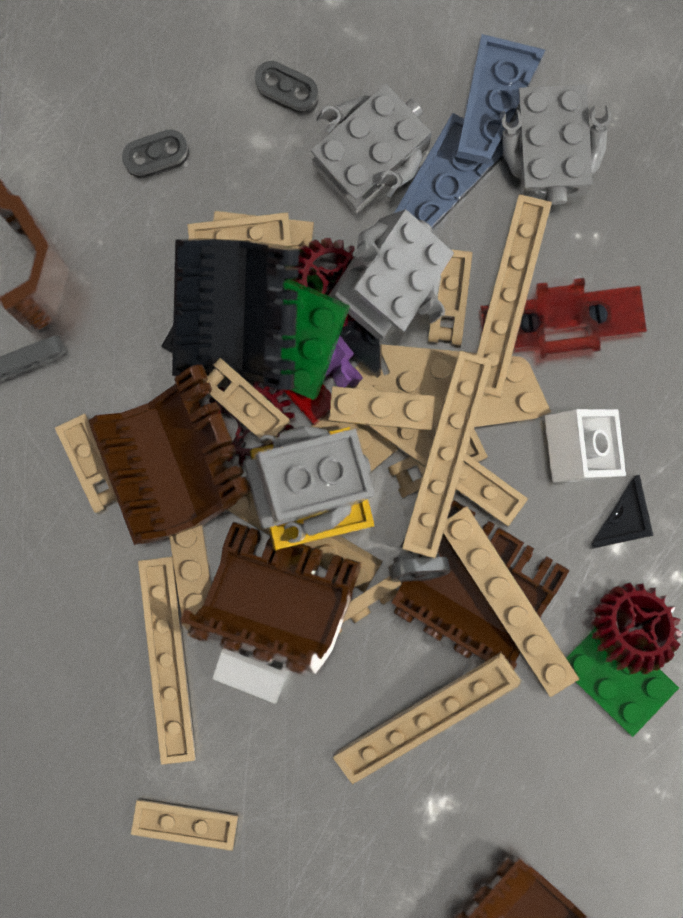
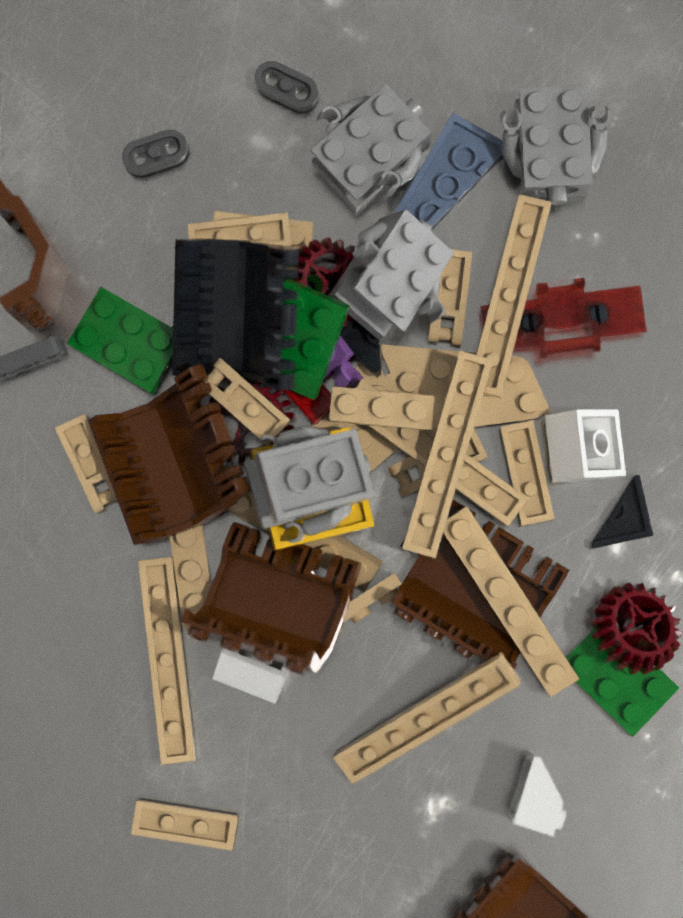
dark grey plate [388,553,451,582] -> none
sand blue wing [456,34,546,164] -> none
none -> green plate [67,287,173,394]
none -> tan plate [499,420,555,527]
none -> white slope [508,752,567,837]

